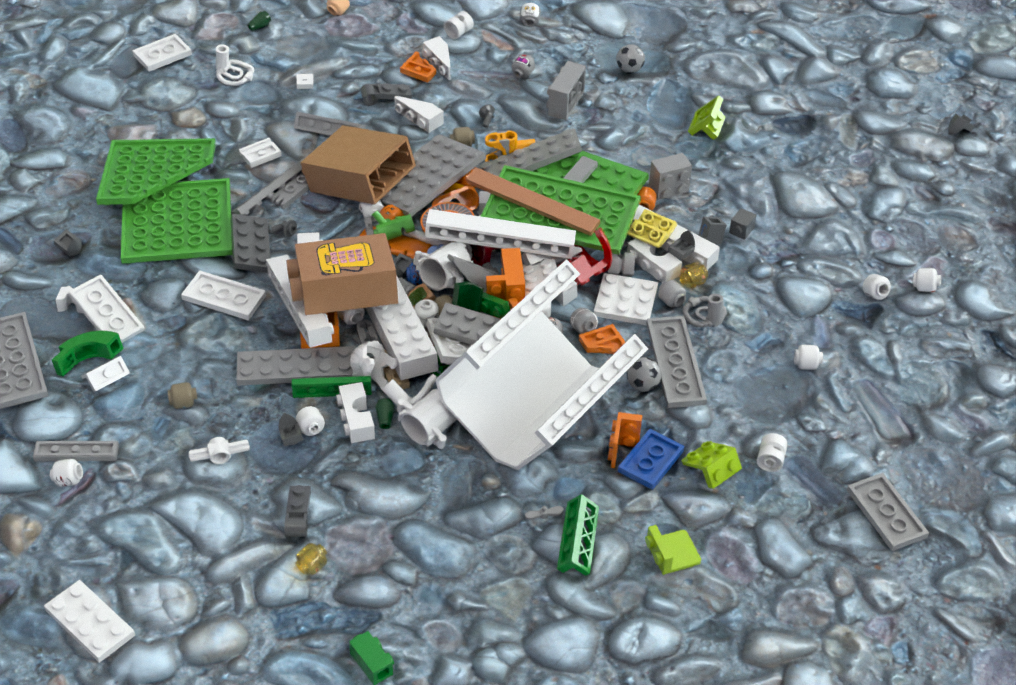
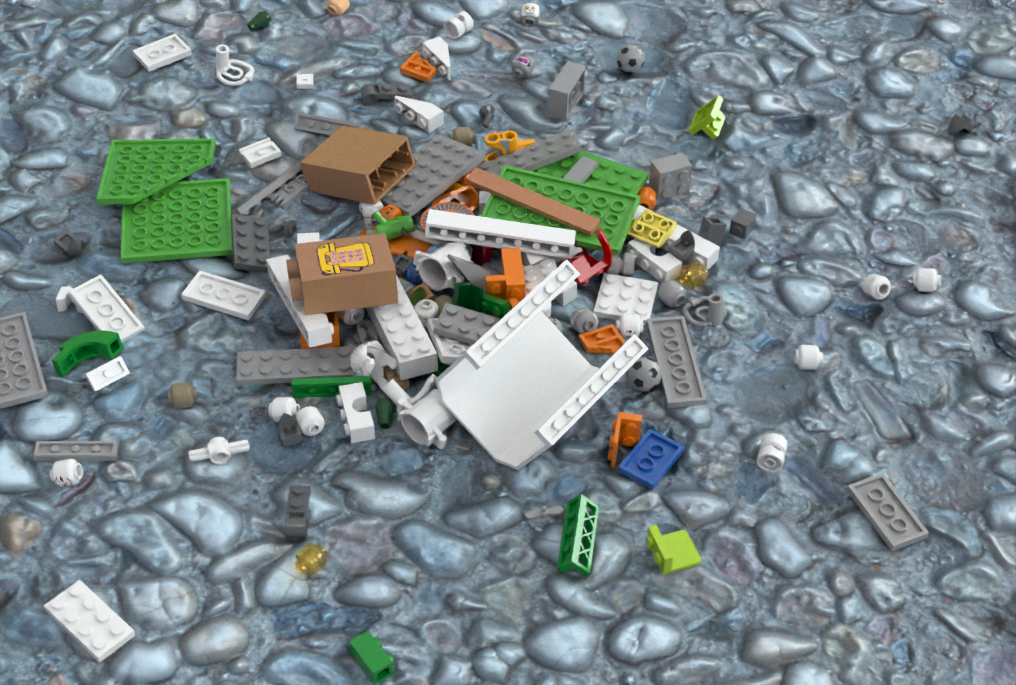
lime bracket [681,441,742,489] -> none
none -> white head [268,397,300,423]
none -> white head [616,313,643,338]

